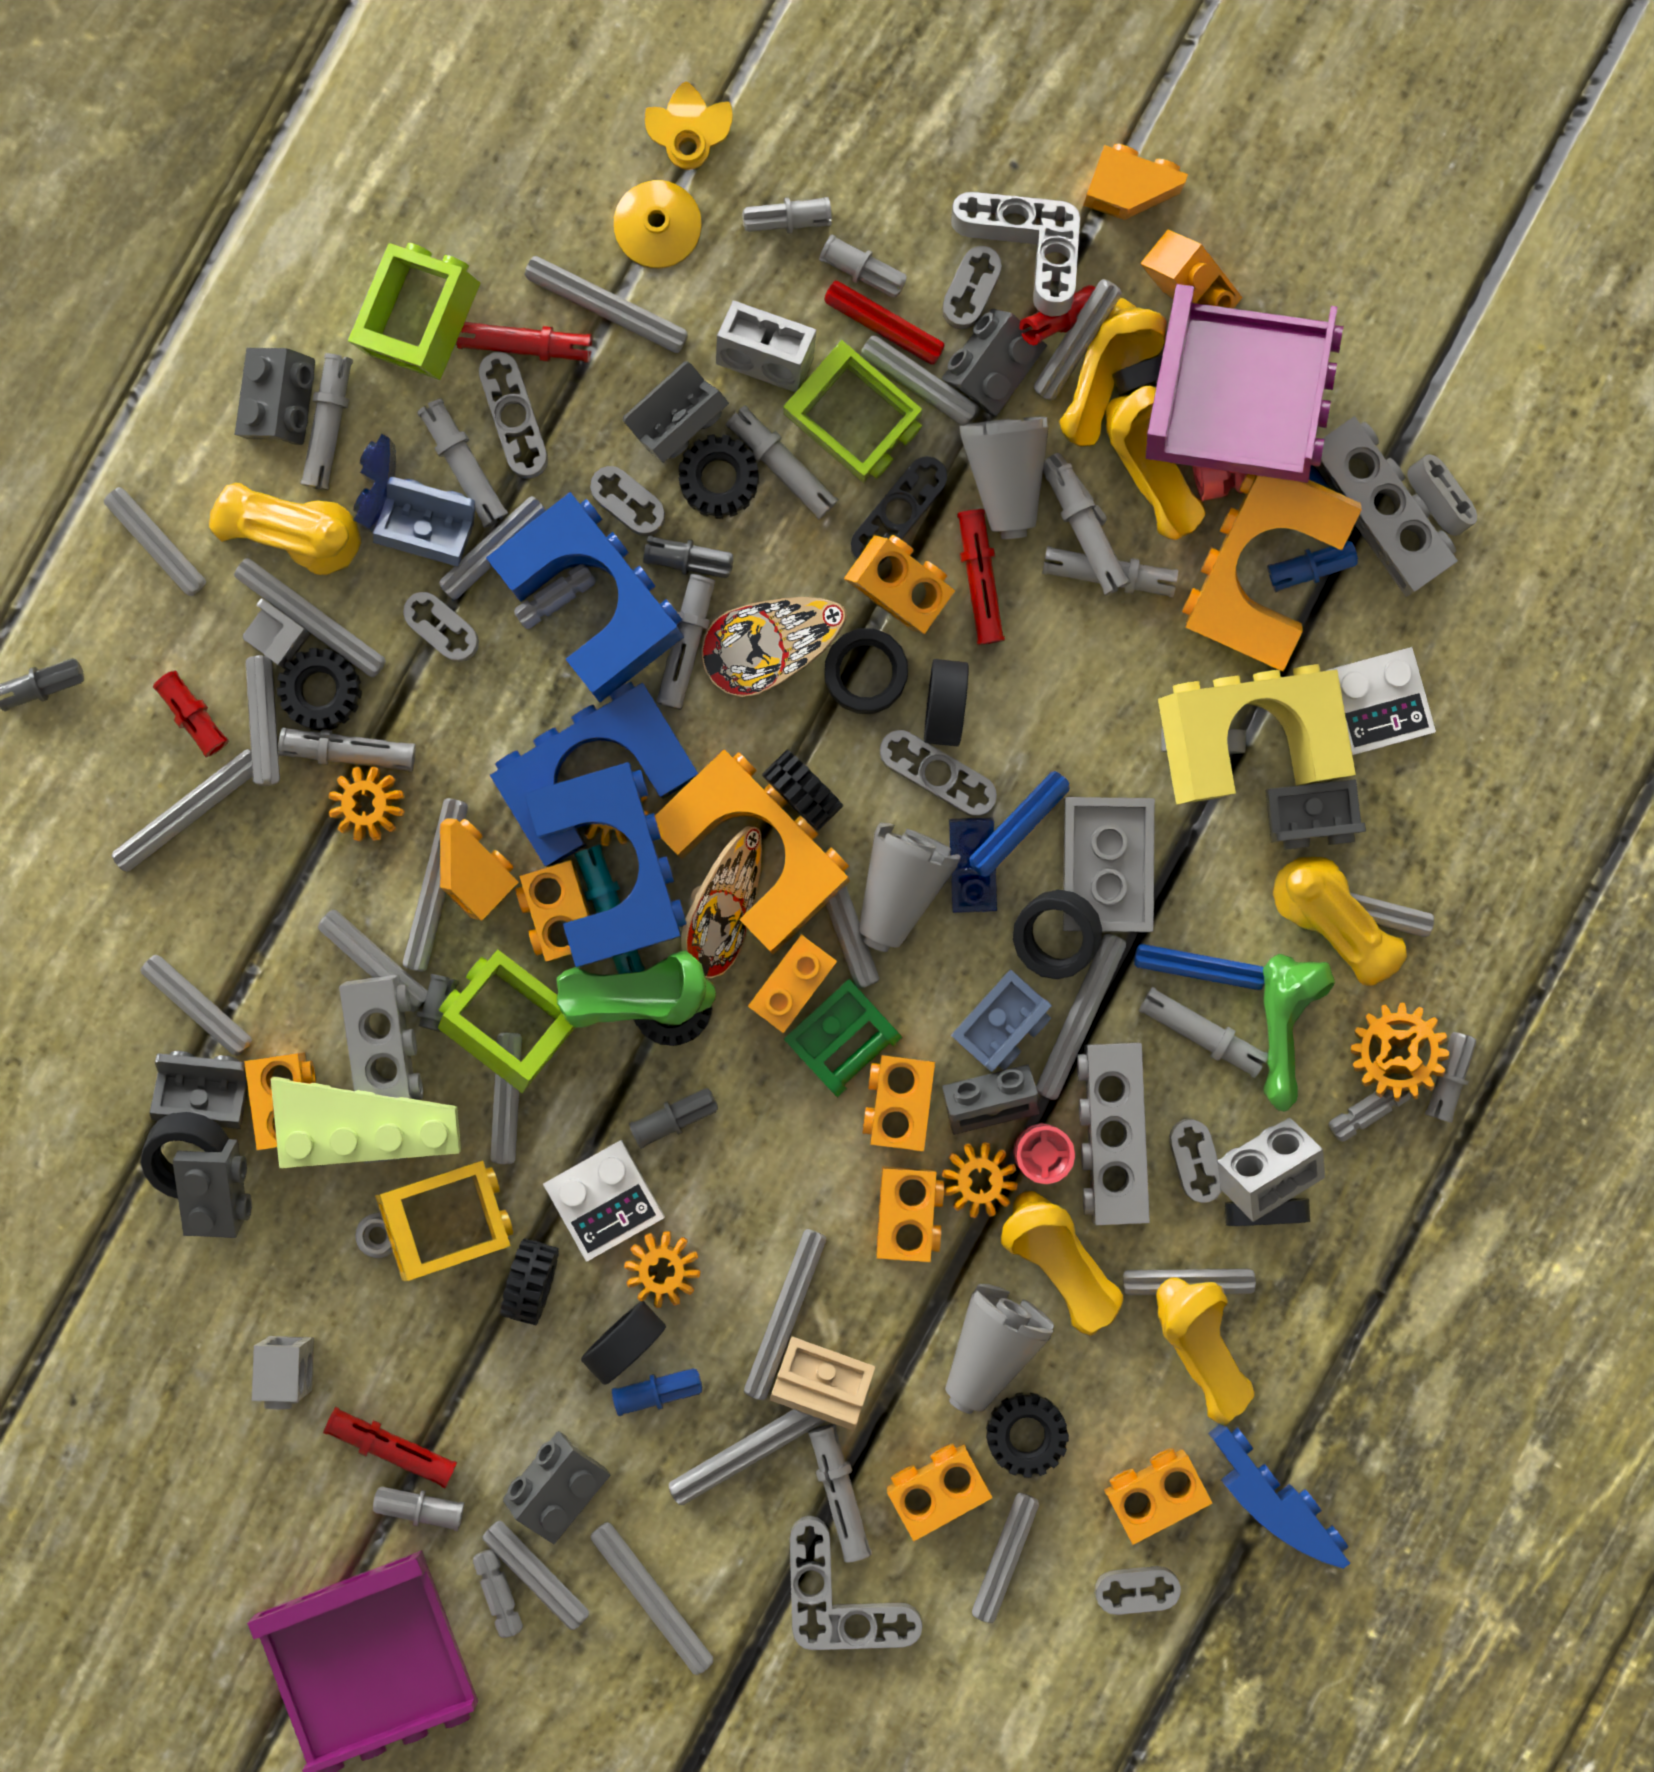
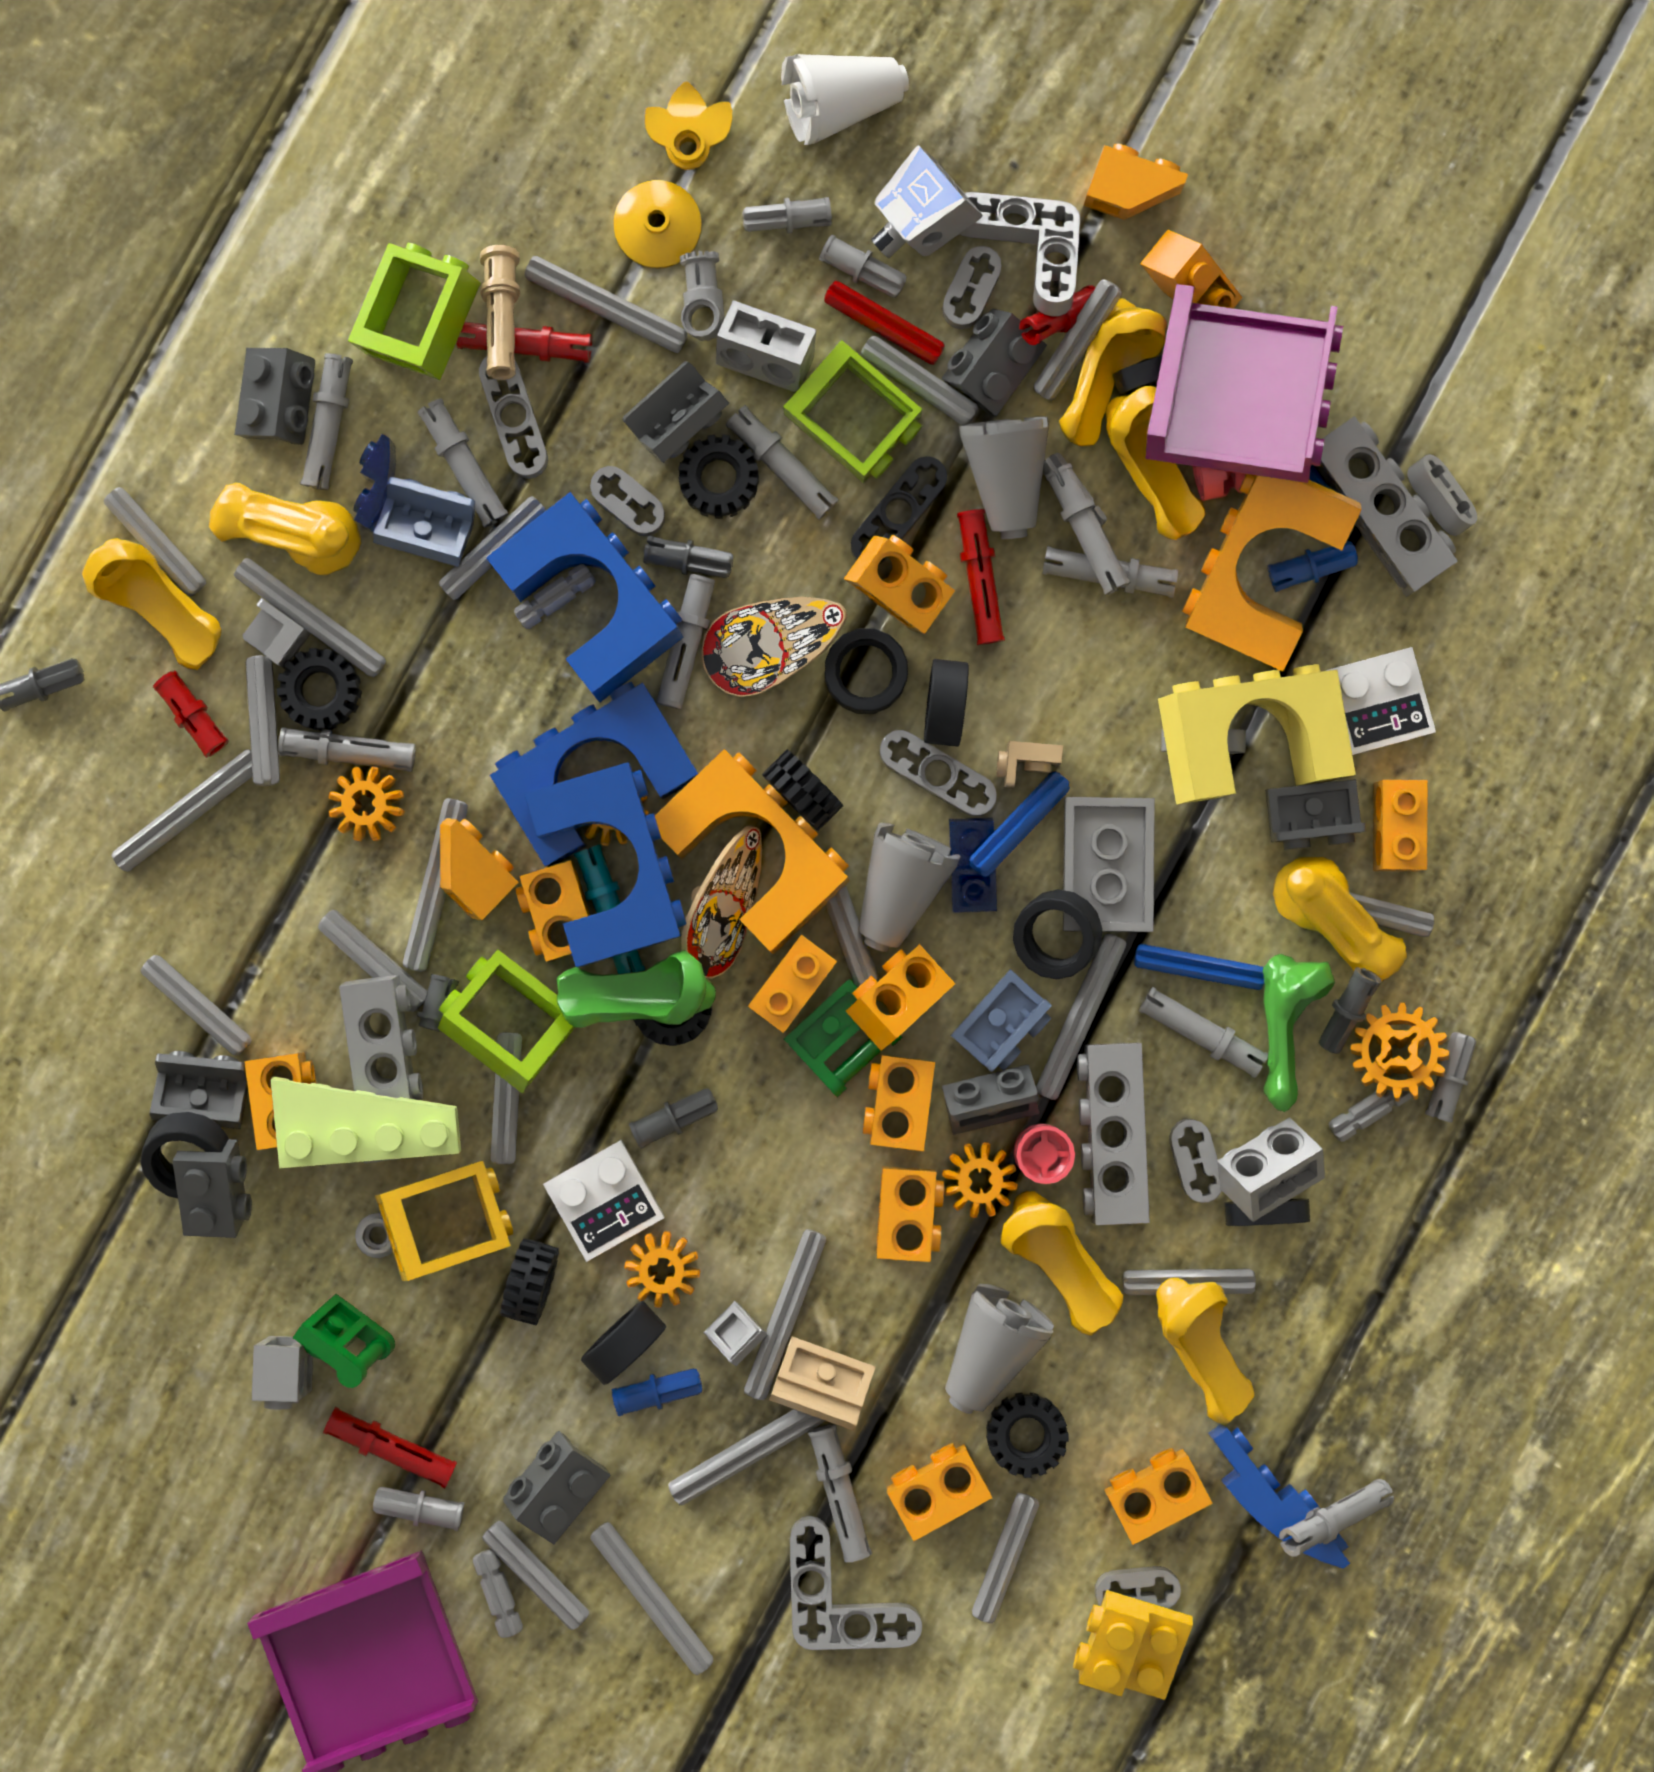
light grey beam [403,592,479,662] -> none
none -> yellow hair [82,538,222,670]
none -> green plate [293,1294,395,1388]
none -> tan pin [480,245,520,380]
none -> light grey connector [680,251,725,341]
none -> light grey tile [703,1301,768,1366]
none -> white cone [781,54,909,145]
none -> light orange brick [846,944,955,1051]
none -> light grey torso [871,145,983,258]
none -> tan bracket [996,741,1063,789]
none -> yellow plate [1073,1590,1193,1700]
none -> light grey pin [1279,1479,1394,1557]
none -> dark grey axle [1319,967,1382,1054]
none -> light orange brick [1373,780,1428,872]

